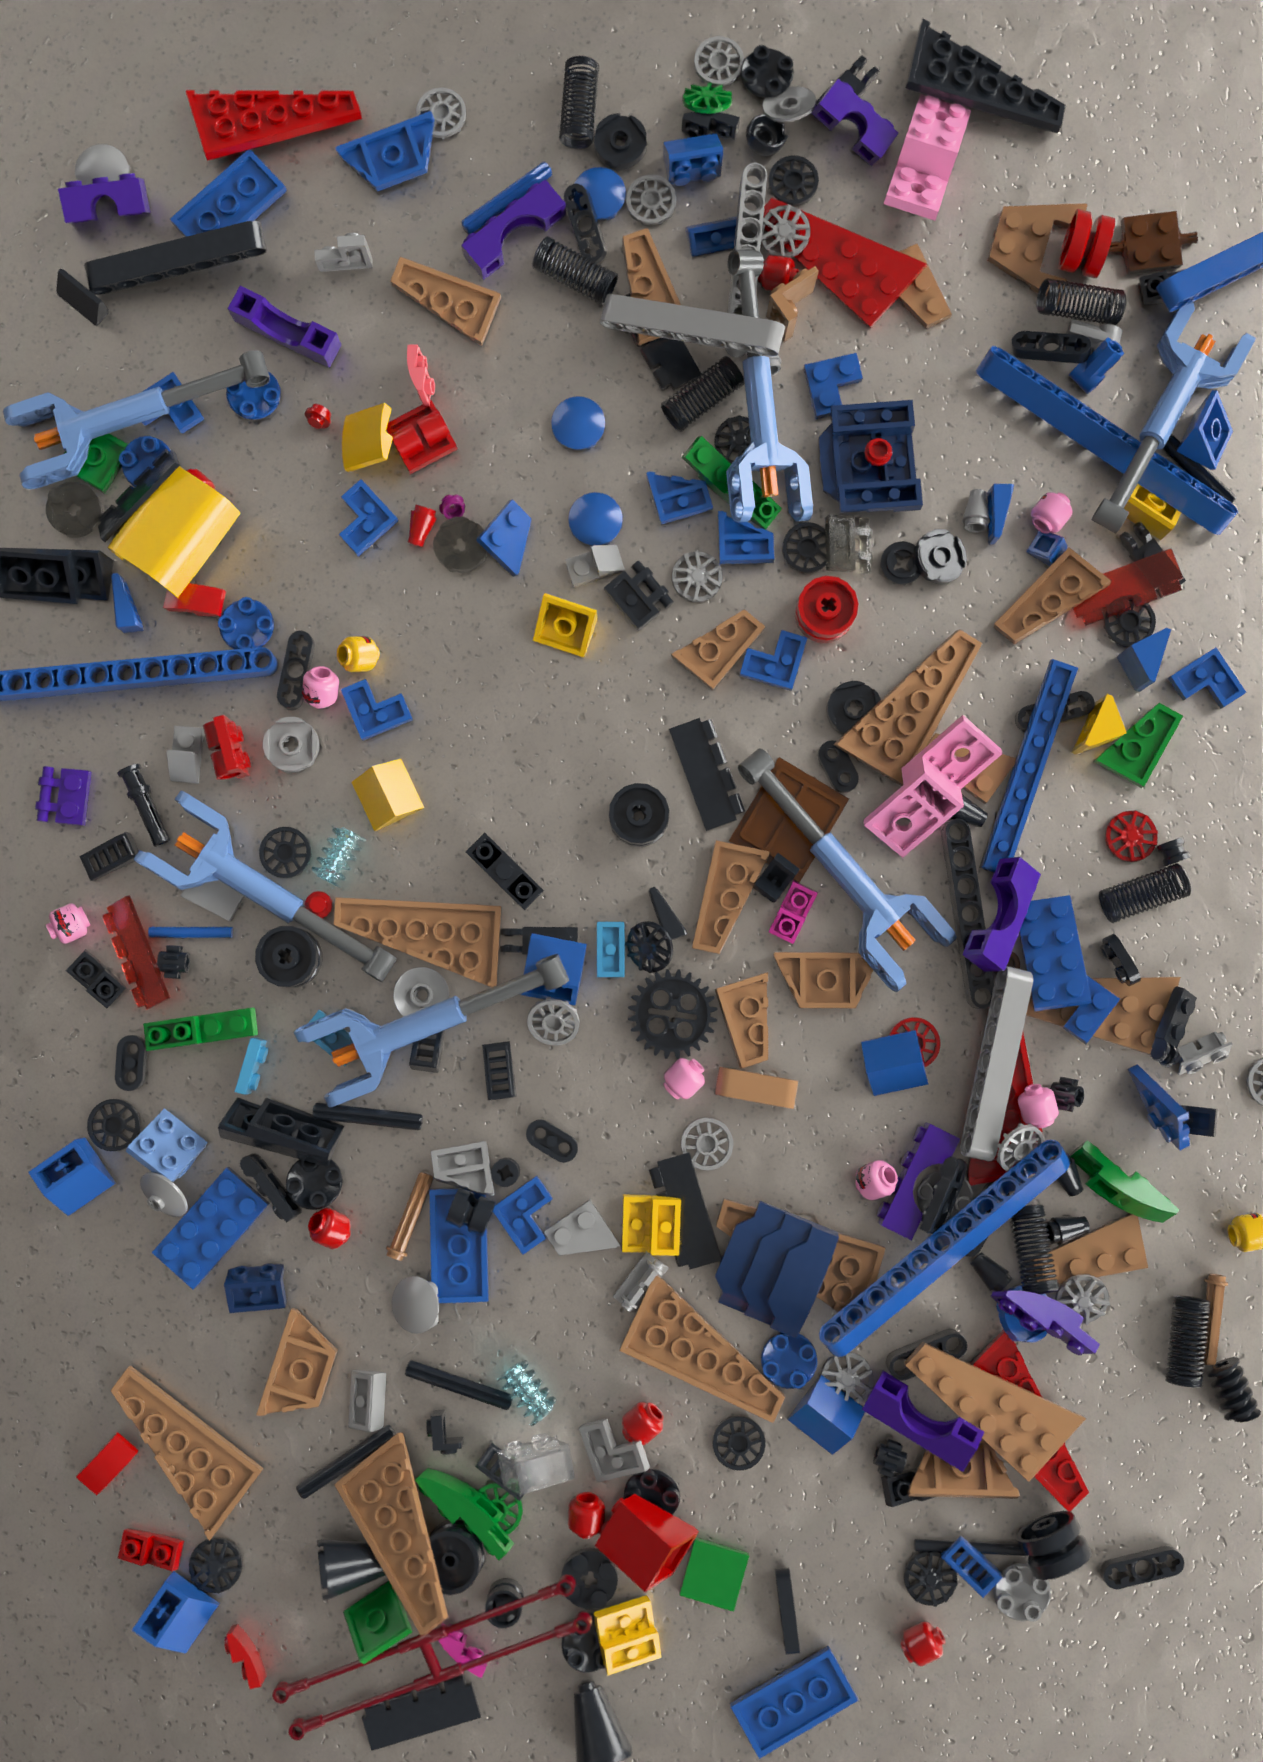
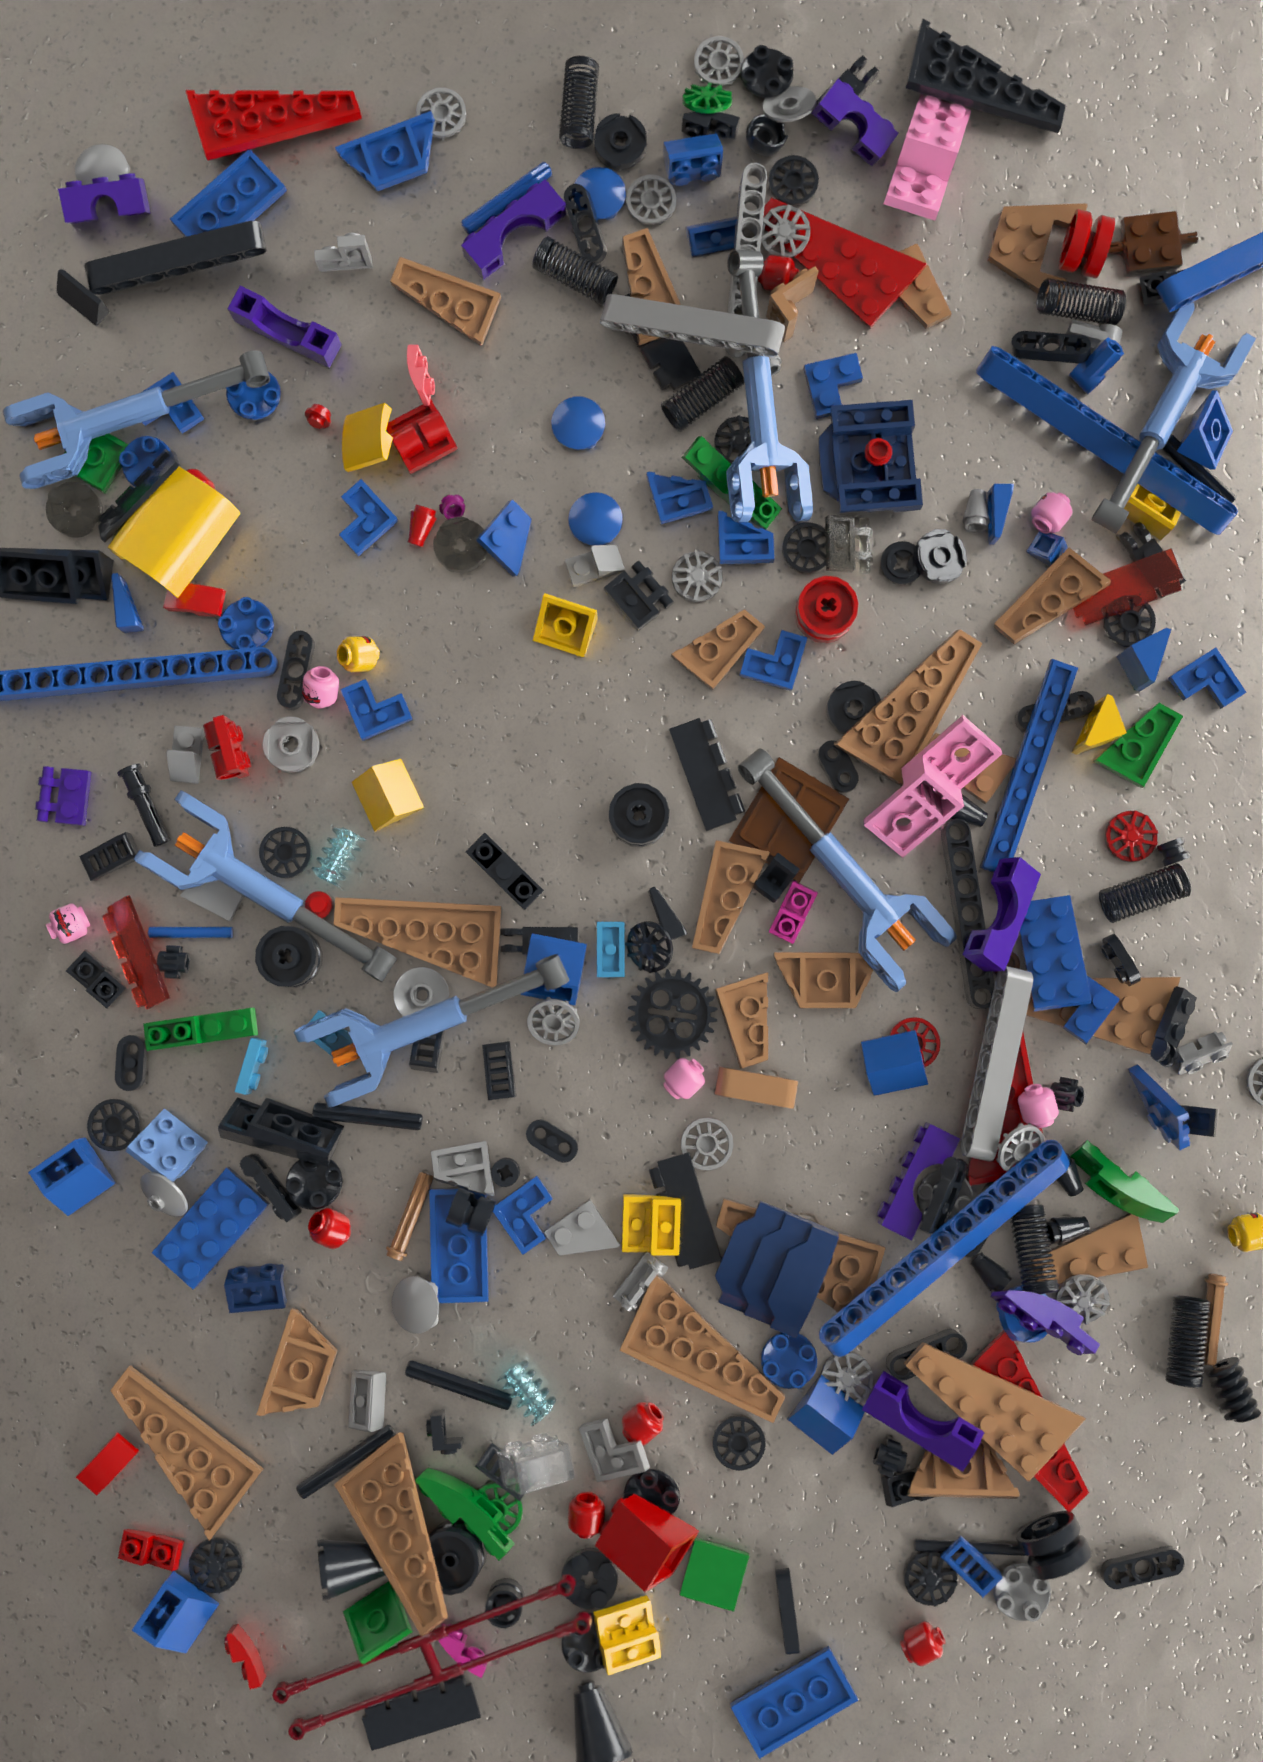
bright pink head [855,1160,898,1200] -> none

